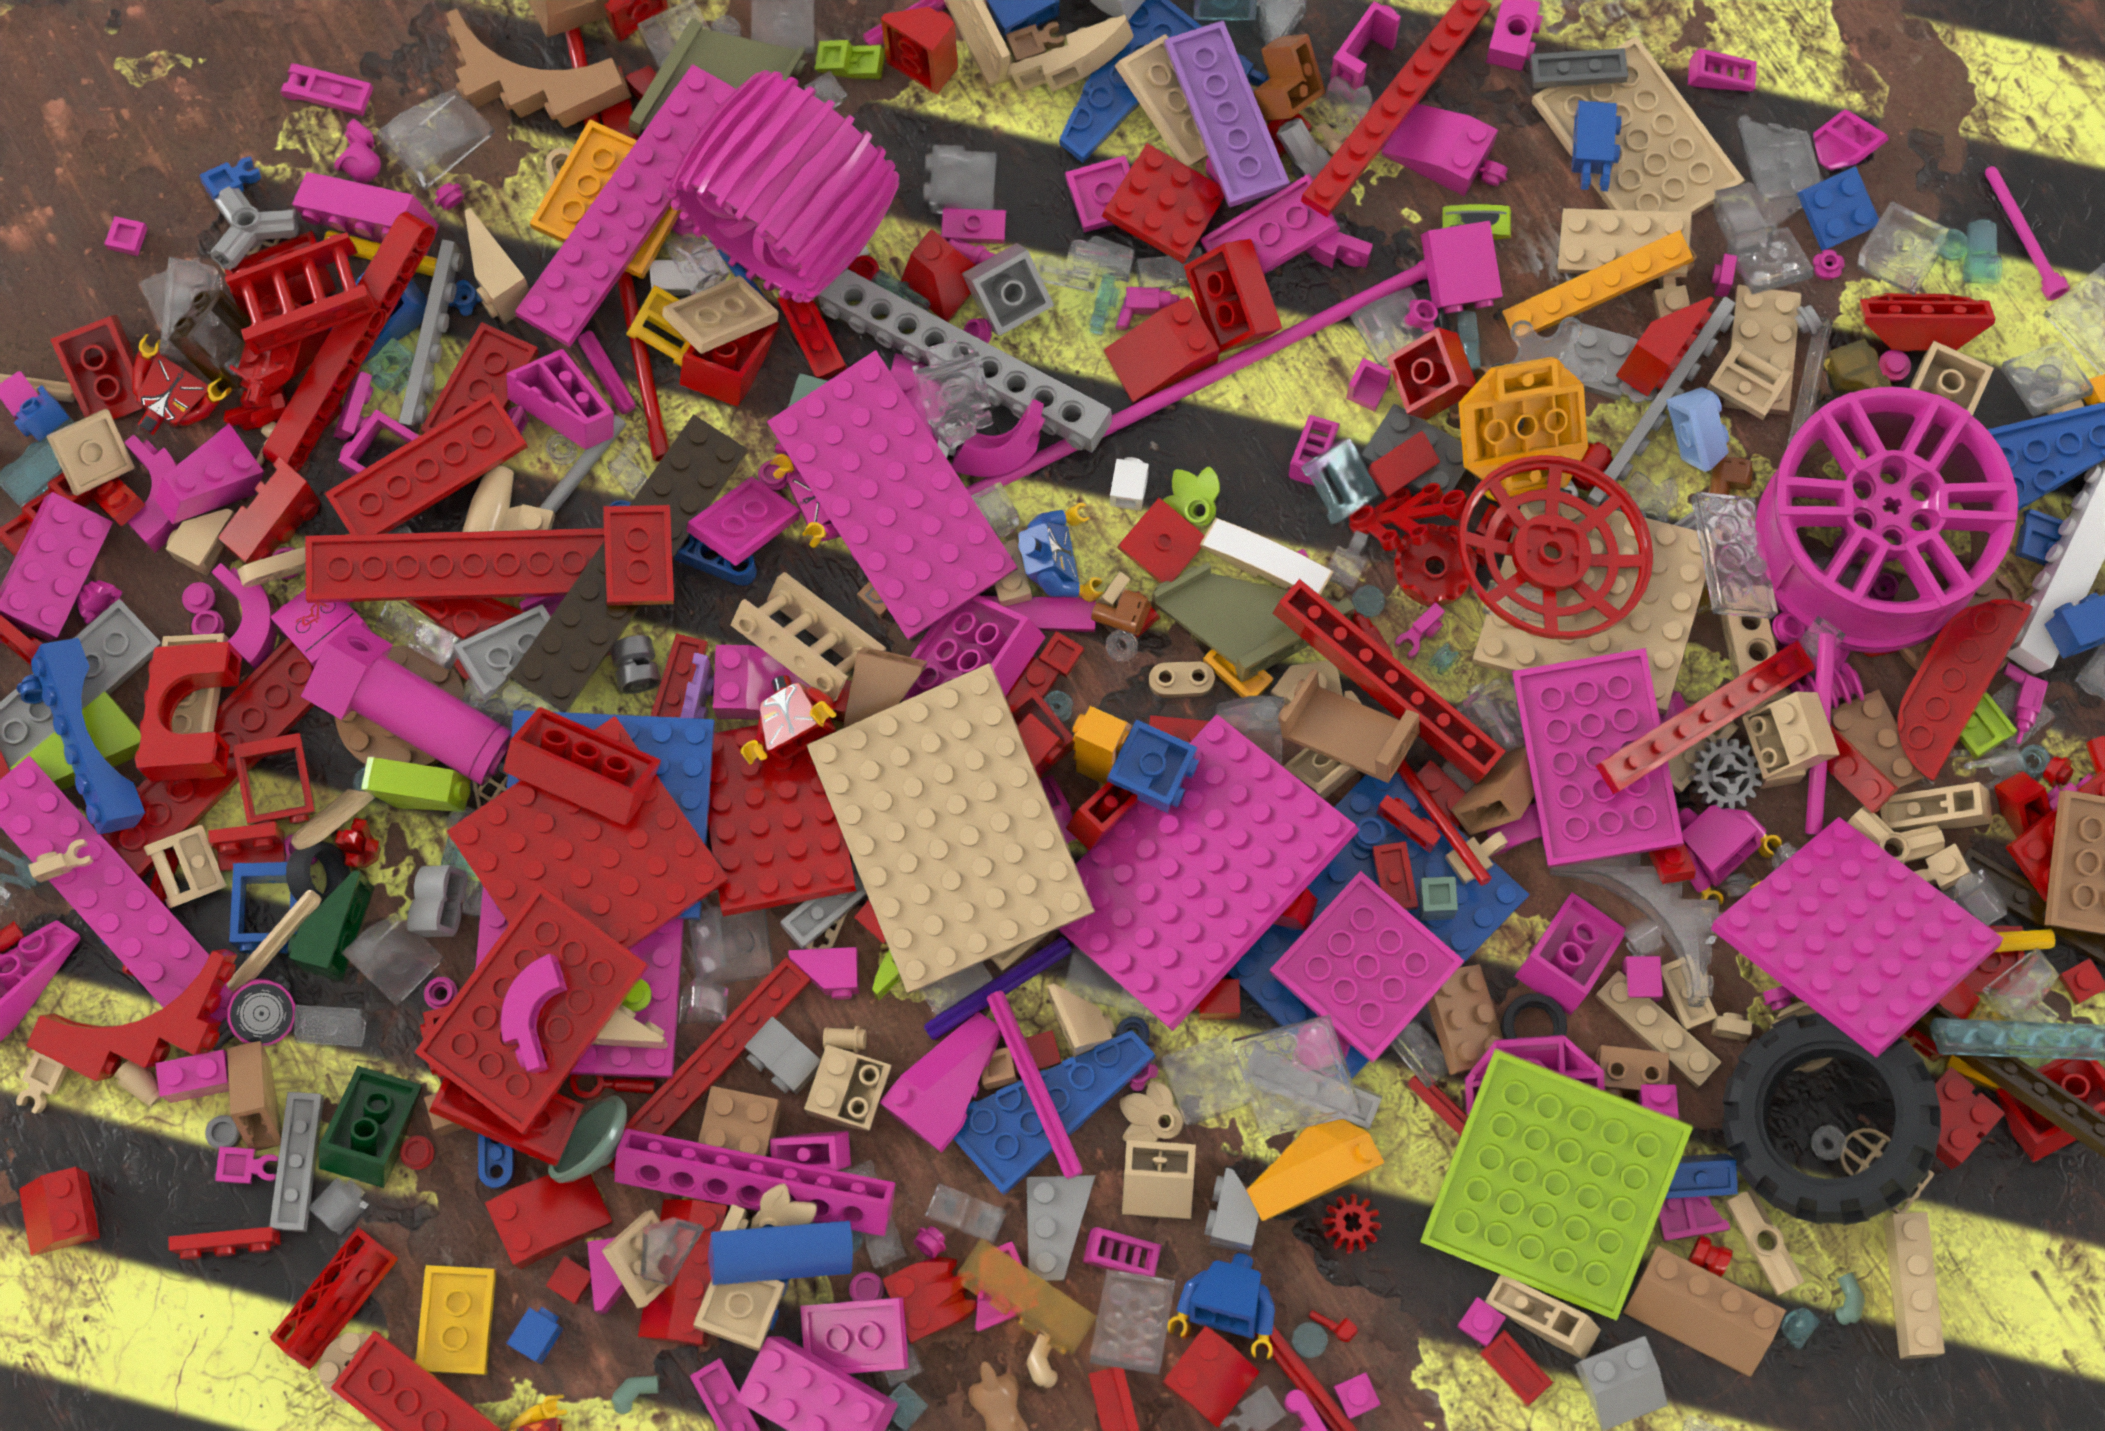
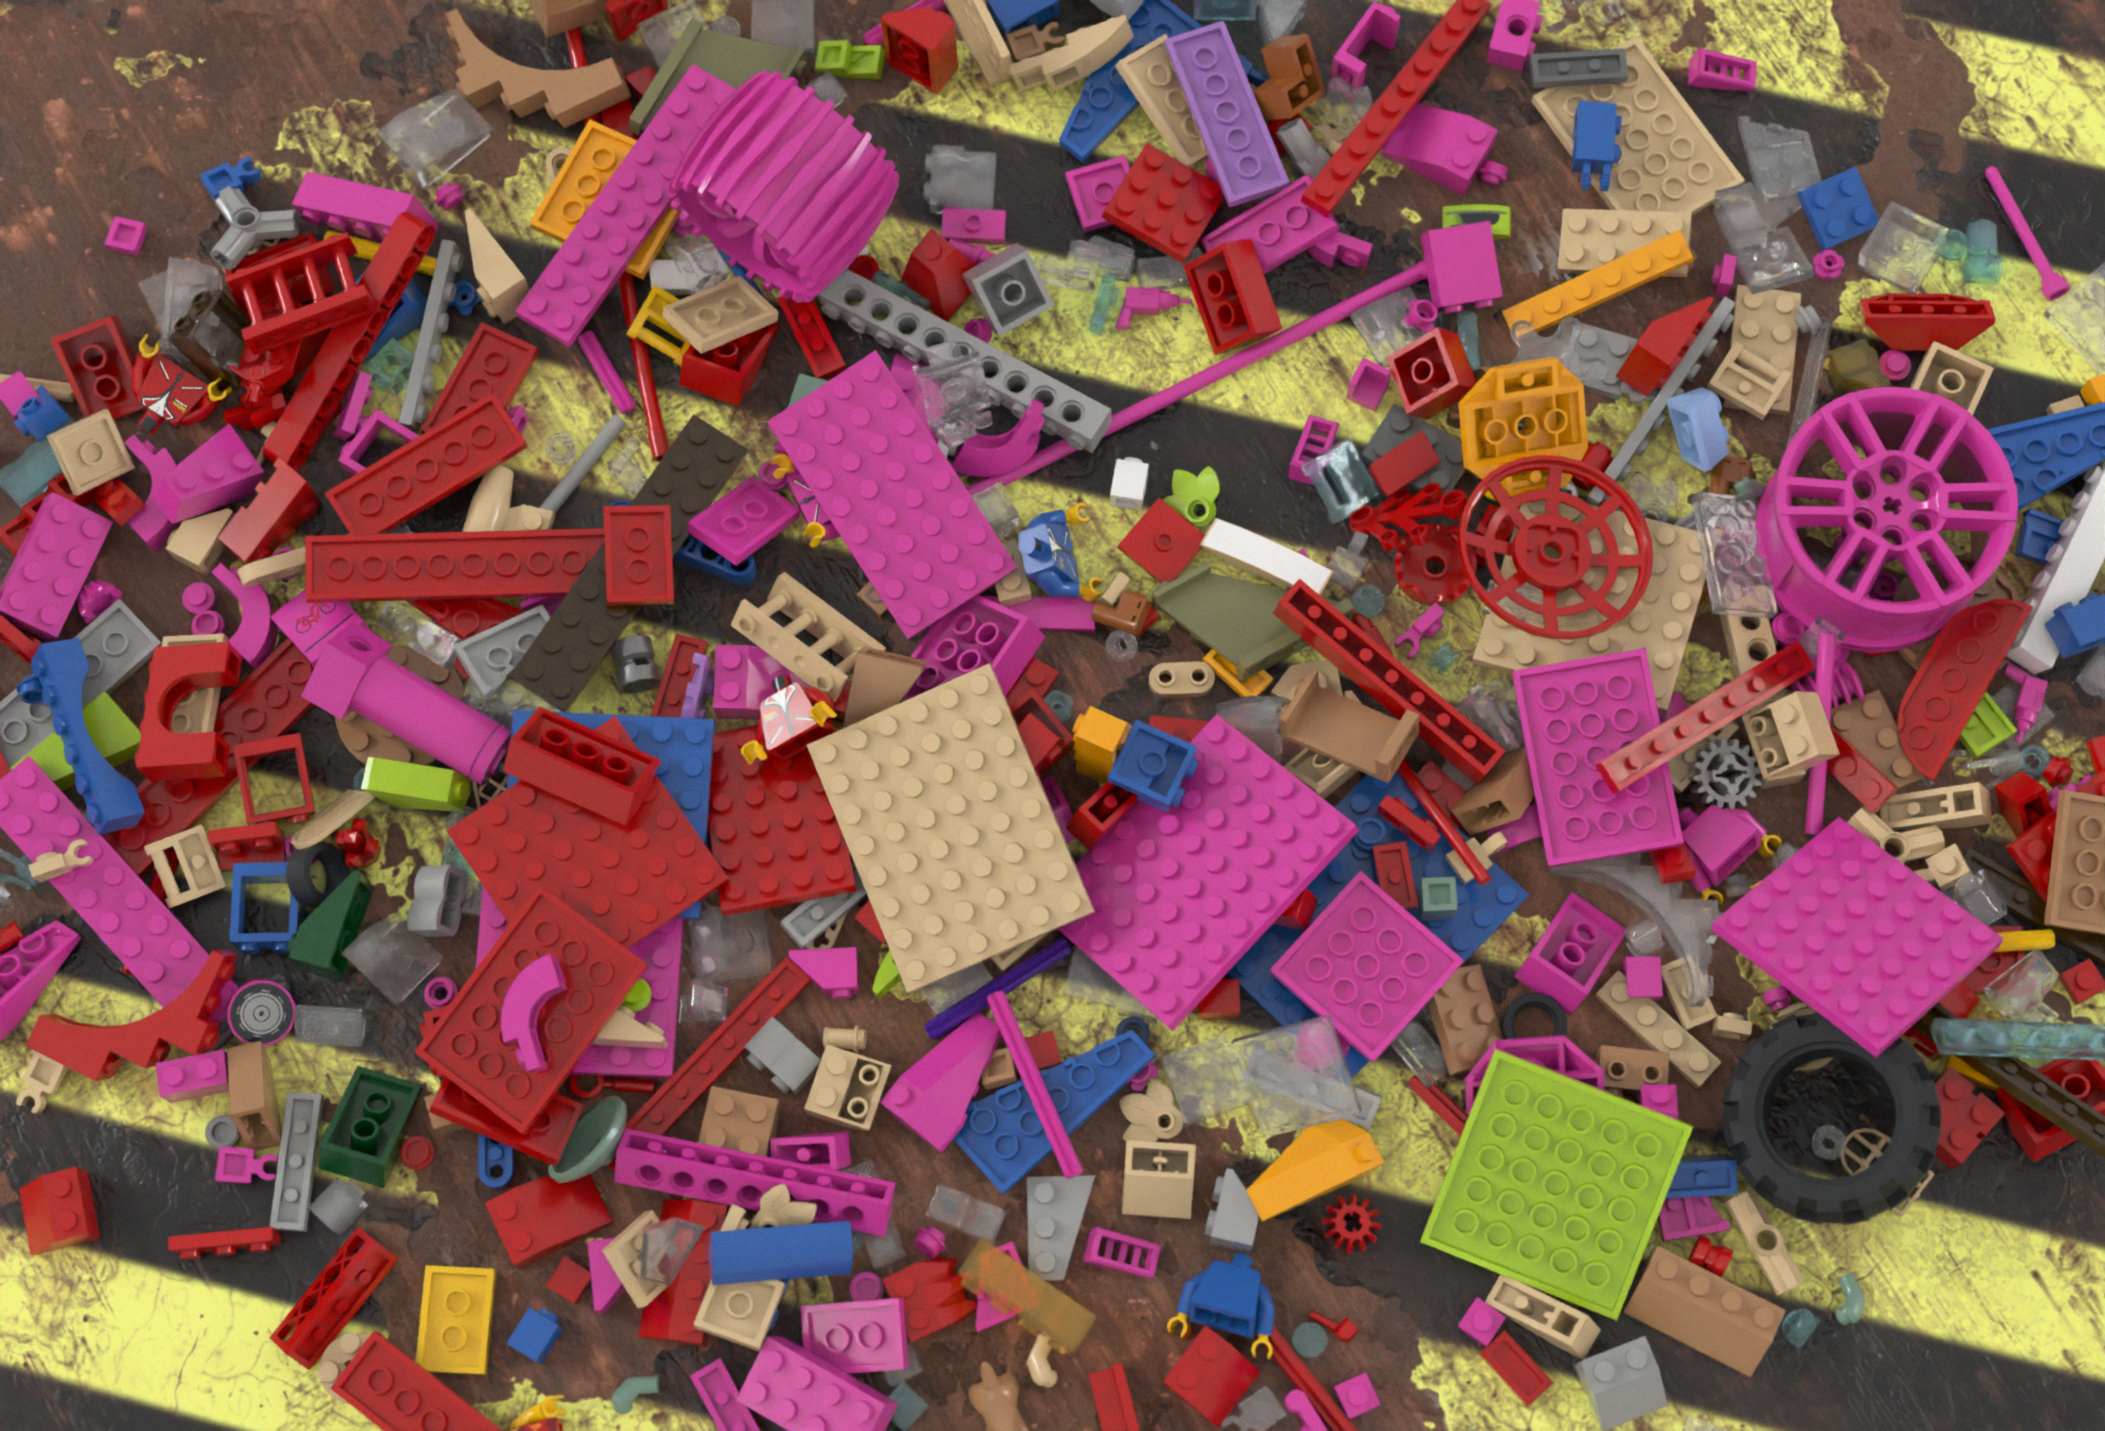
tan cone [114,1060,161,1107] -> none
tan axle [227,890,322,992] -> none
dark pink plate [280,64,373,116] -> none
dark pink piece [334,119,381,184] -> none
dark pink wedge [507,348,614,450] -> none
red plate [1039,631,1084,678] -> none
tan slope [1048,983,1116,1058] -> none
clear plate [1090,1269,1175,1374] -> none
red slope [1104,296,1219,405] -> none
tan plate [1652,276,1690,319] -> none
dark pink slope [1813,109,1889,170] -> none
tan brick [1883,1212,1945,1359] -> none
clear plate [2001,341,2094,417] -> none
none -> sand green arm [1734,477,1765,500]

